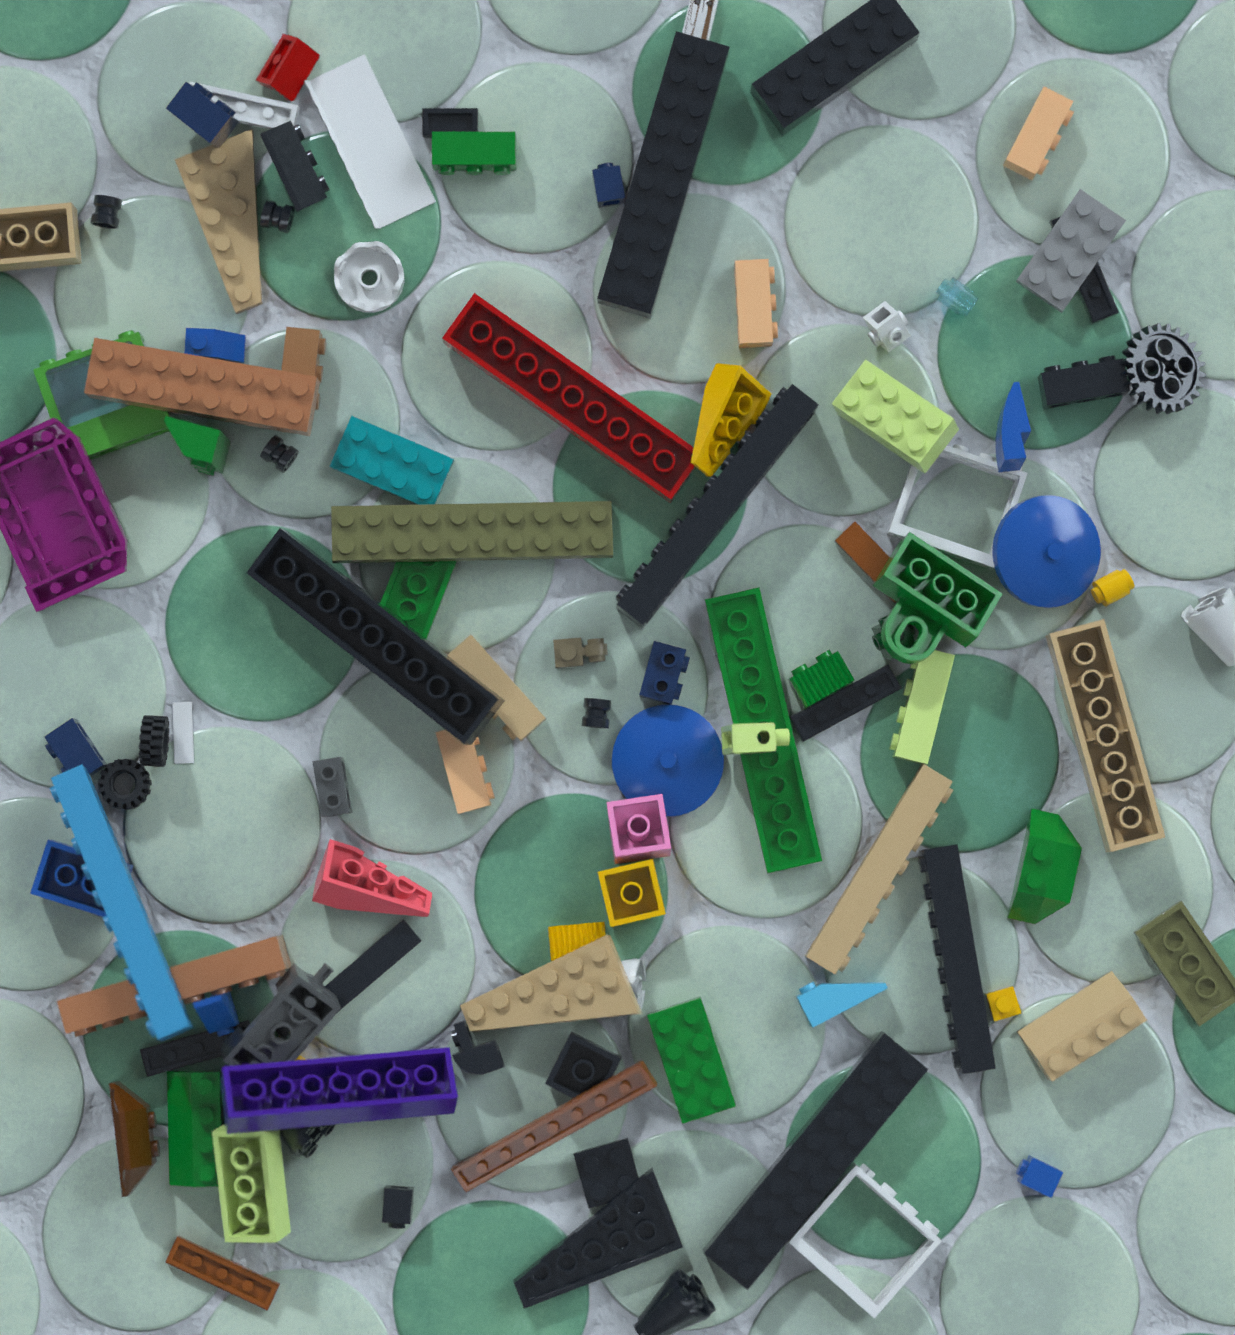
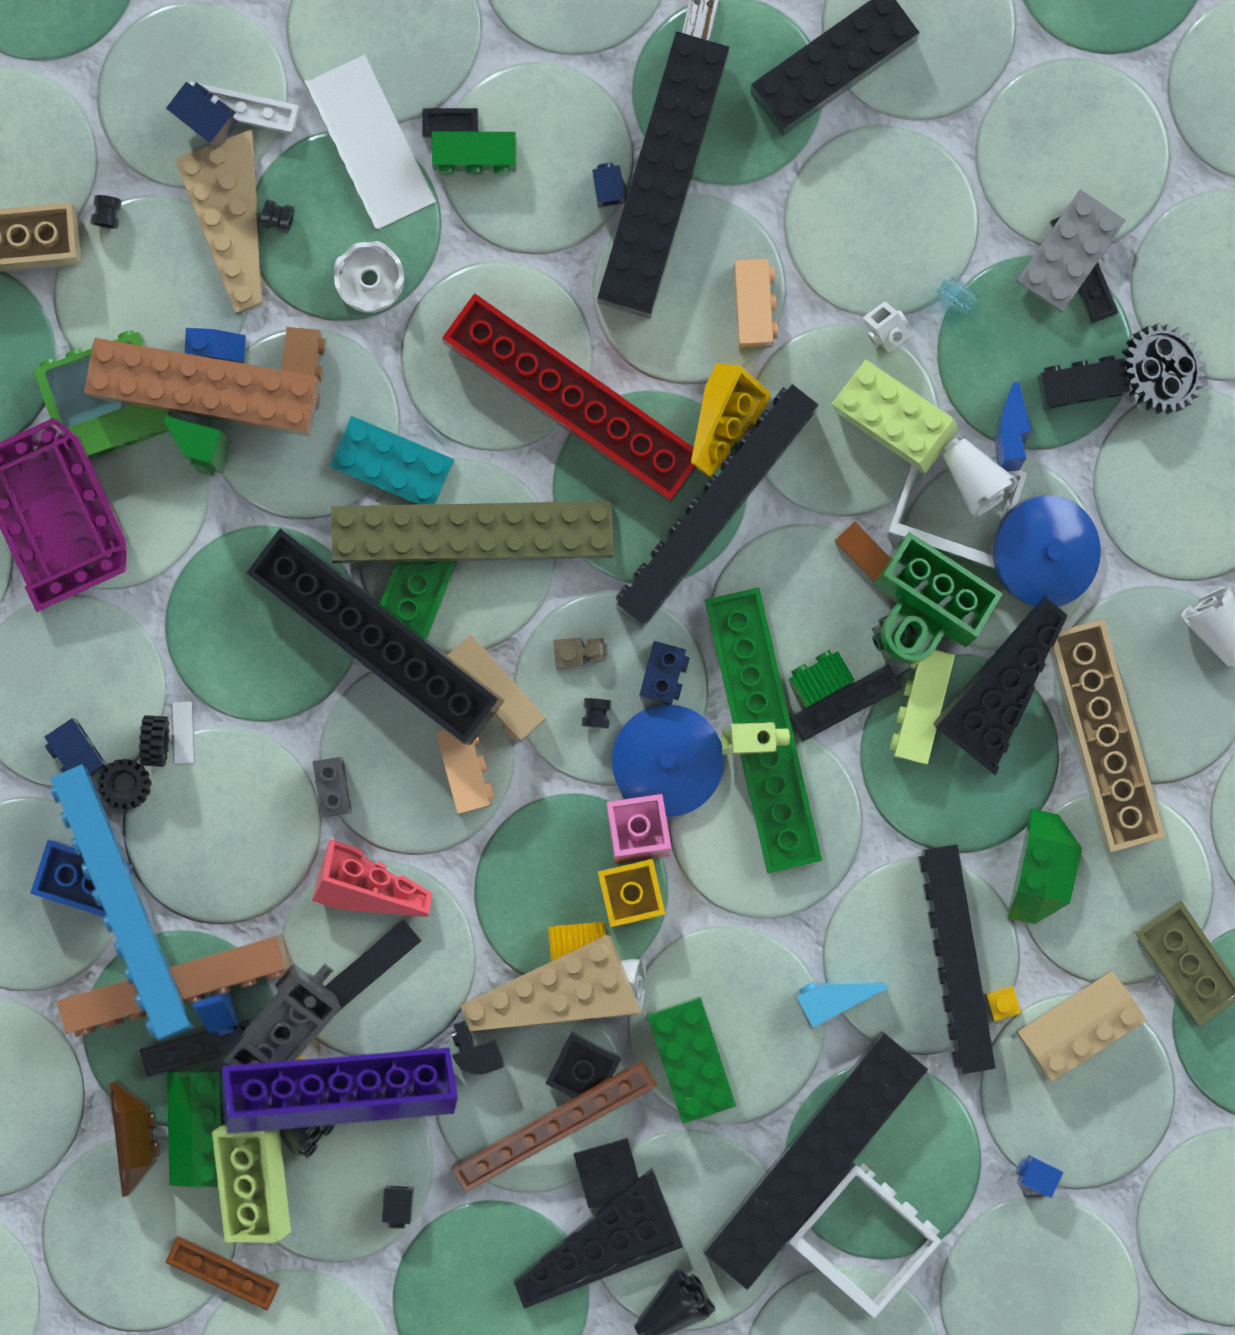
red panel [255,33,320,102] -> none
black slope [260,121,330,212] -> none
black wheel [260,435,299,473] -> none
tan brick [805,764,953,974] -> none
light nougat brick [1003,86,1074,180] -> none
yellow brick [1091,569,1135,606] -> none
none -> black wing [933,595,1068,776]
none -> white cone [943,438,1018,518]

